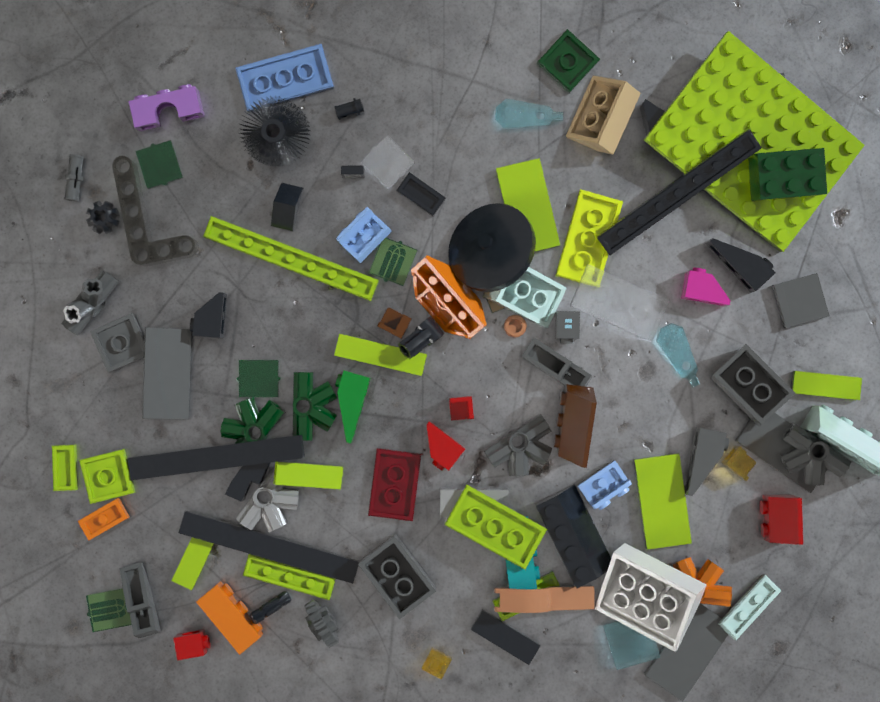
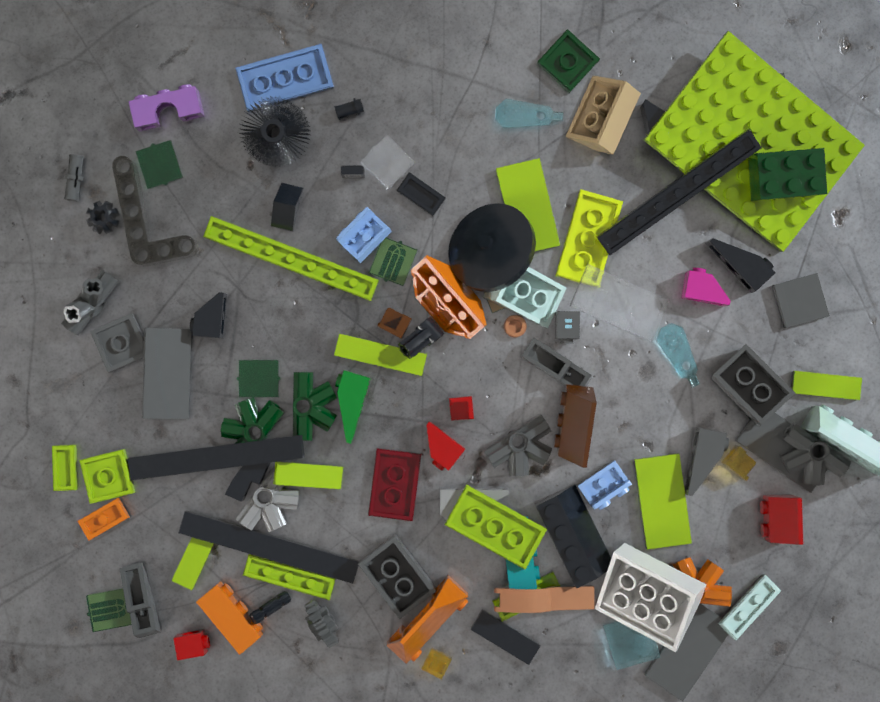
none -> orange wedge [386,575,468,664]

